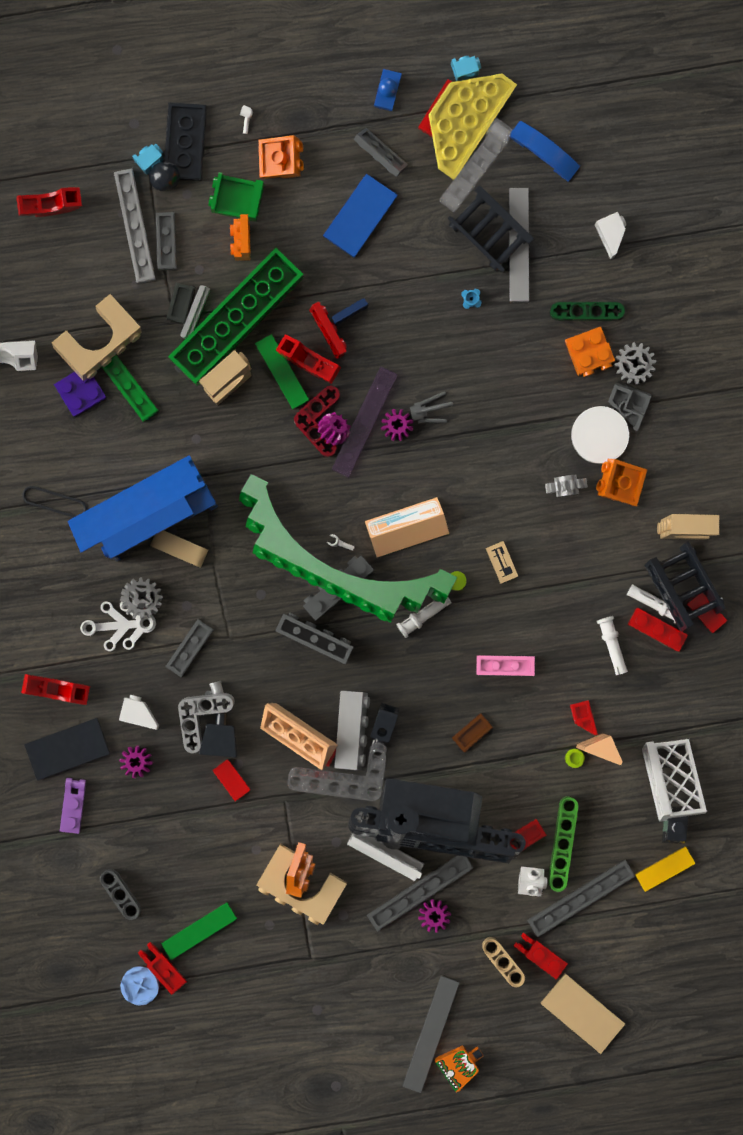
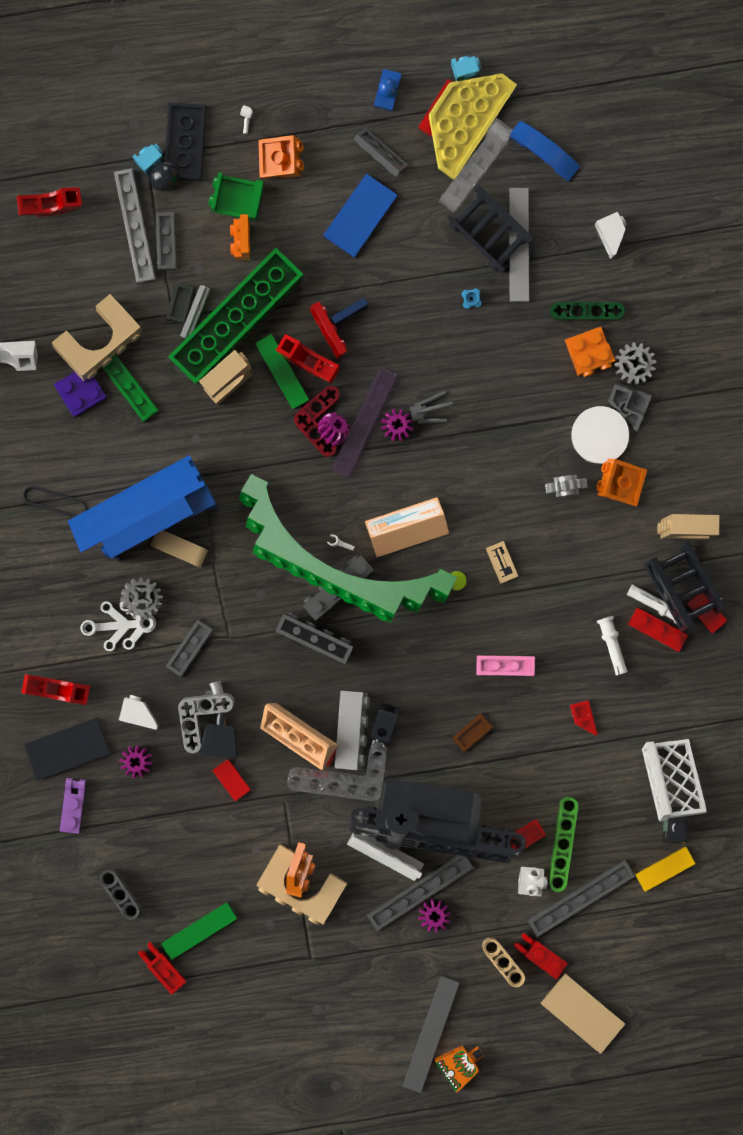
light blue tile [120,966,160,1006] -> none
white pin [396,597,451,638] -> none
lime tile [565,749,585,768] -> none
light nougat slope [576,734,622,765] -> none

